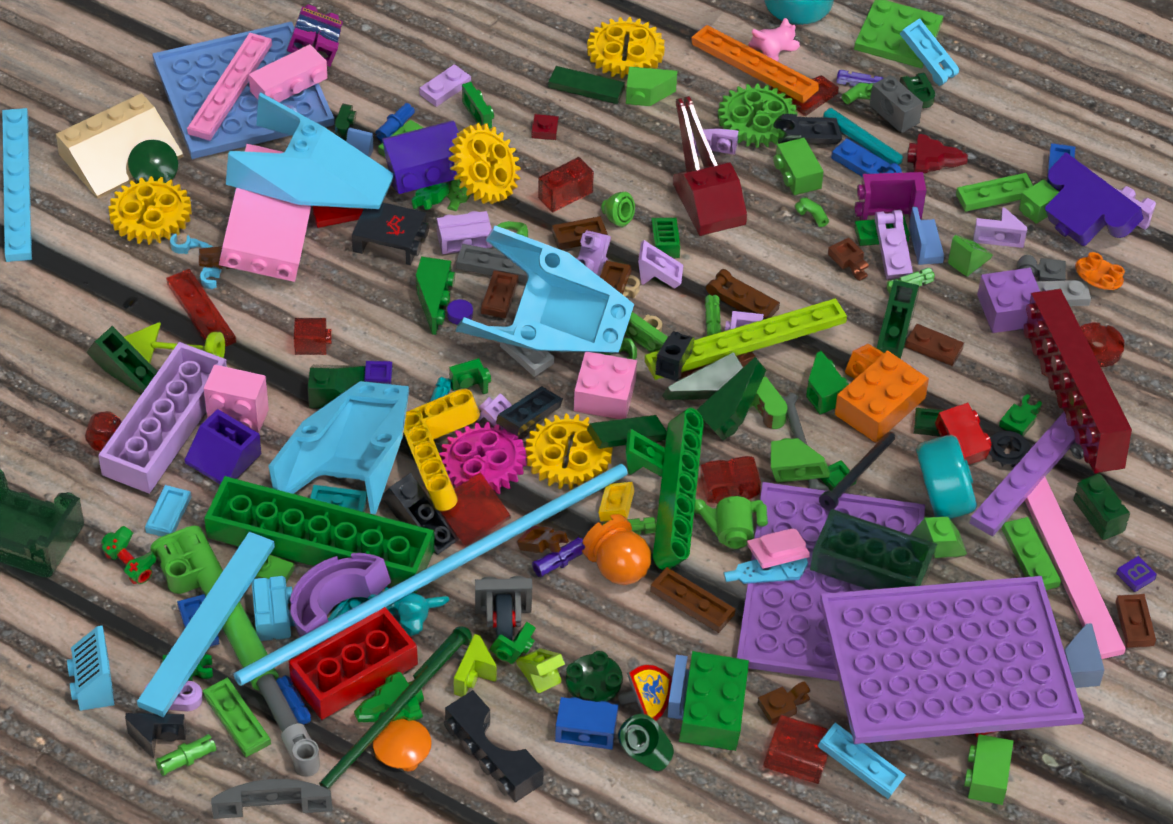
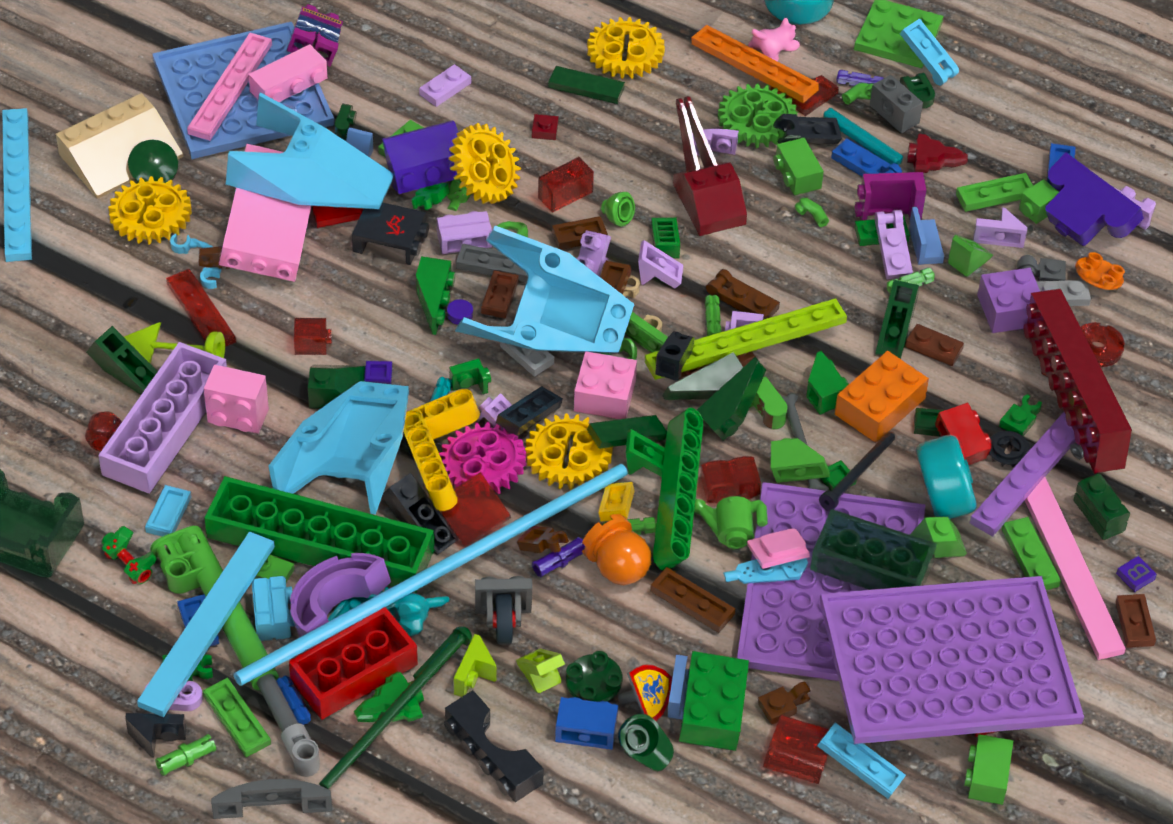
medium azure slope [67,626,115,711] -> none
dark purple slope [185,409,262,485] -> none
teal plate [310,485,368,512] -> none
orange dish [373,719,431,772] -> none
blue axle [375,103,415,142] -> none
green plate [462,81,494,129] -> none
green bracket [489,622,536,665] -> none
bright green slope [626,67,677,106] -> none
copper plate [828,237,869,281] -> none
orange bracket [845,344,884,379] -> none
sand blue slope [1064,623,1104,688] -> none

